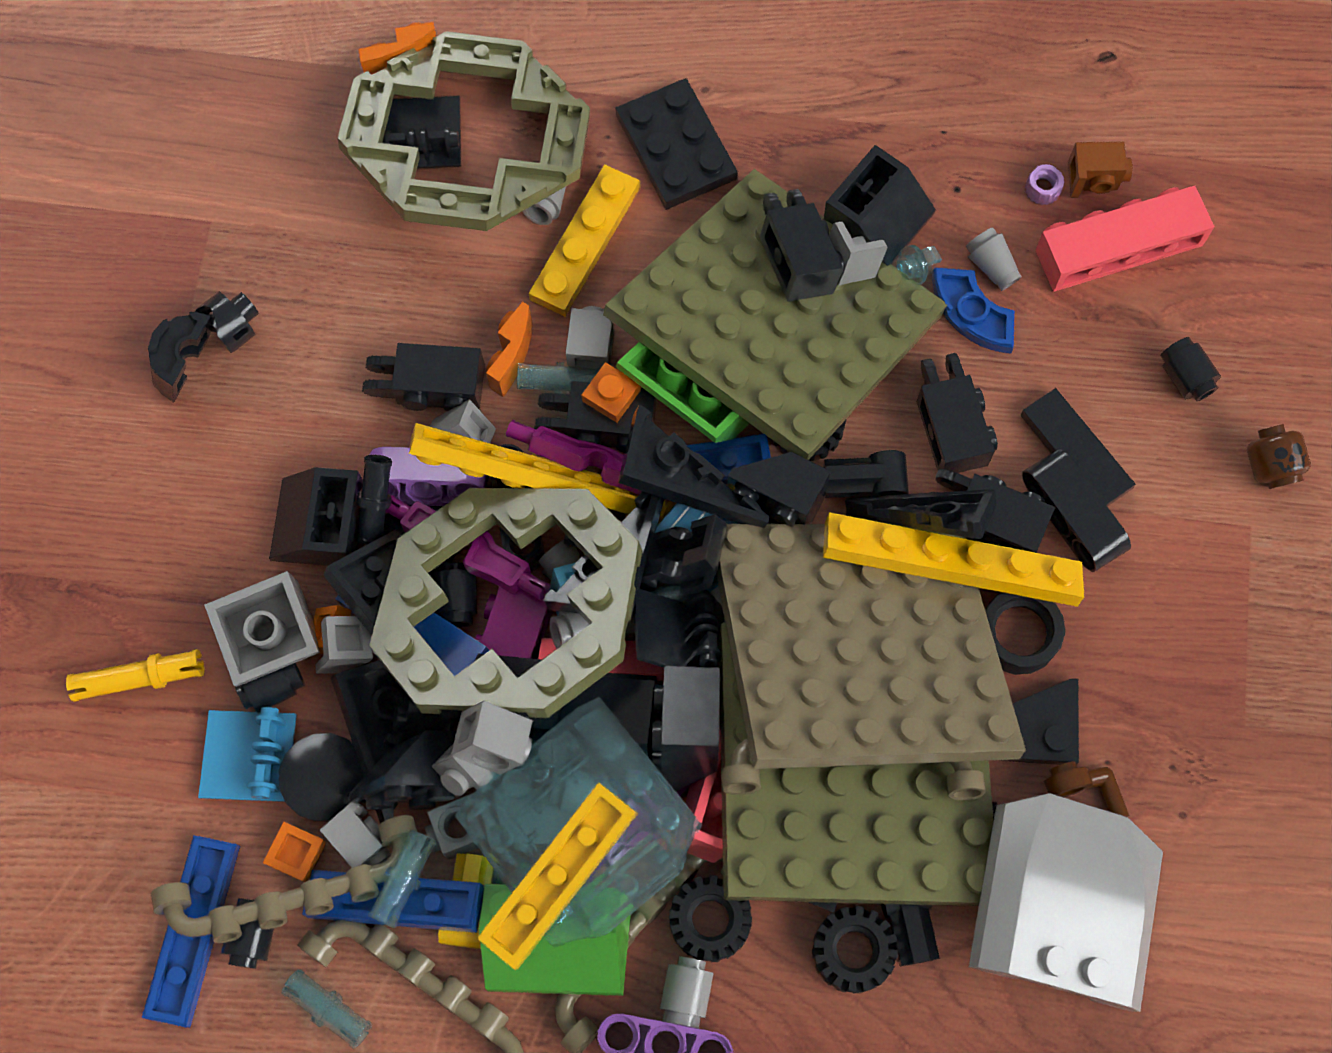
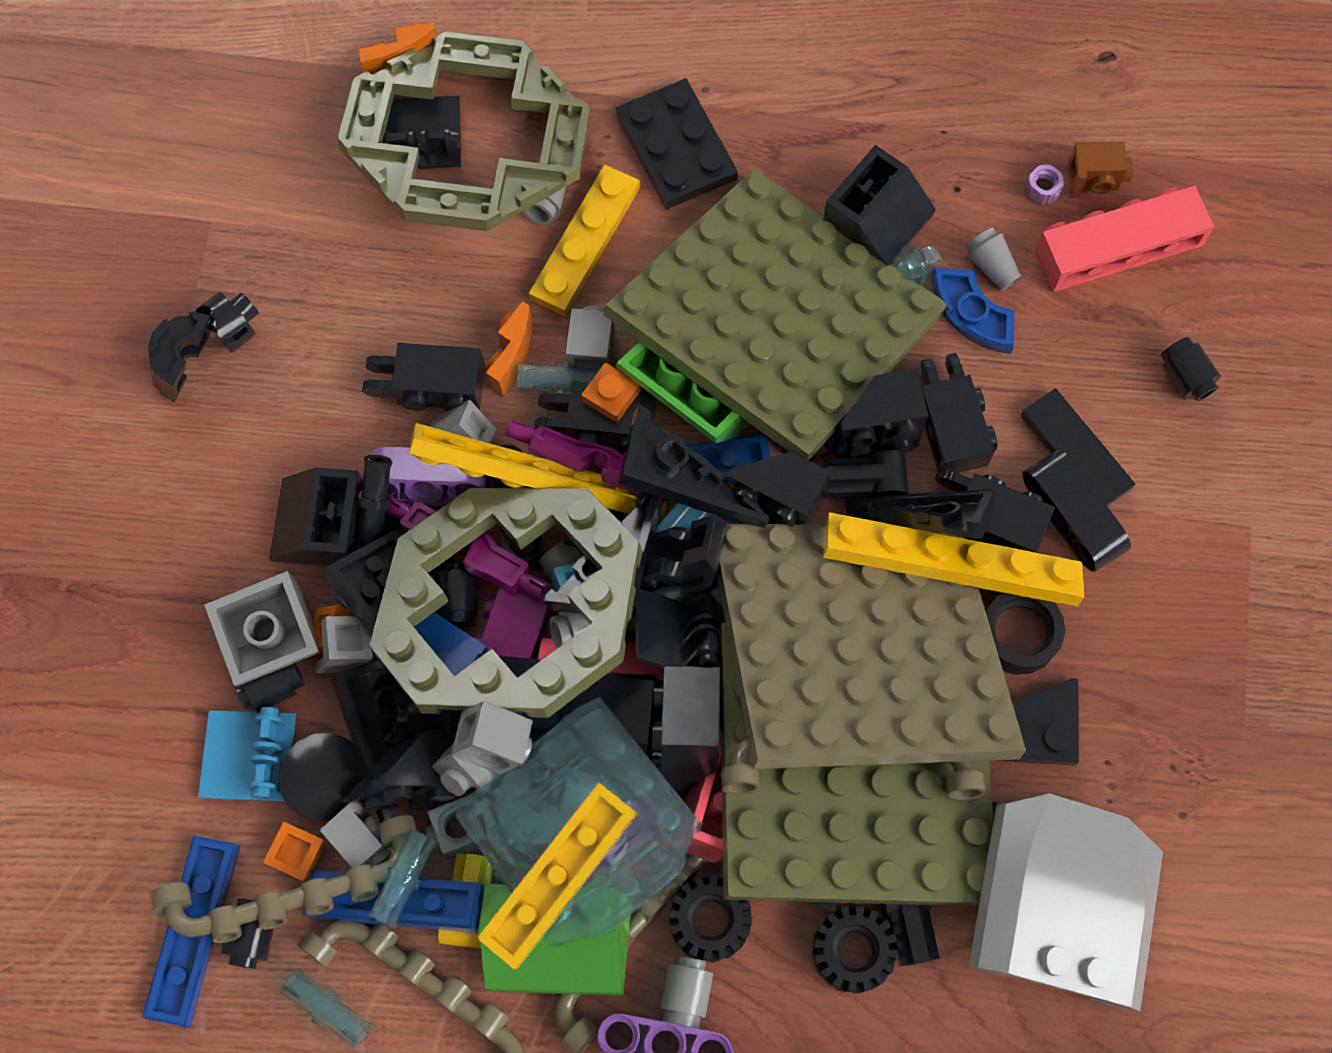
yellow pin [66,649,205,702] -> none
black hinge [760,189,844,302] -> none
light grey panel [829,221,888,285] -> none
reddish brown plate [1044,762,1129,817] -> none
reddish brown head [1247,424,1311,489] -> none
none -> black slope [834,369,928,459]

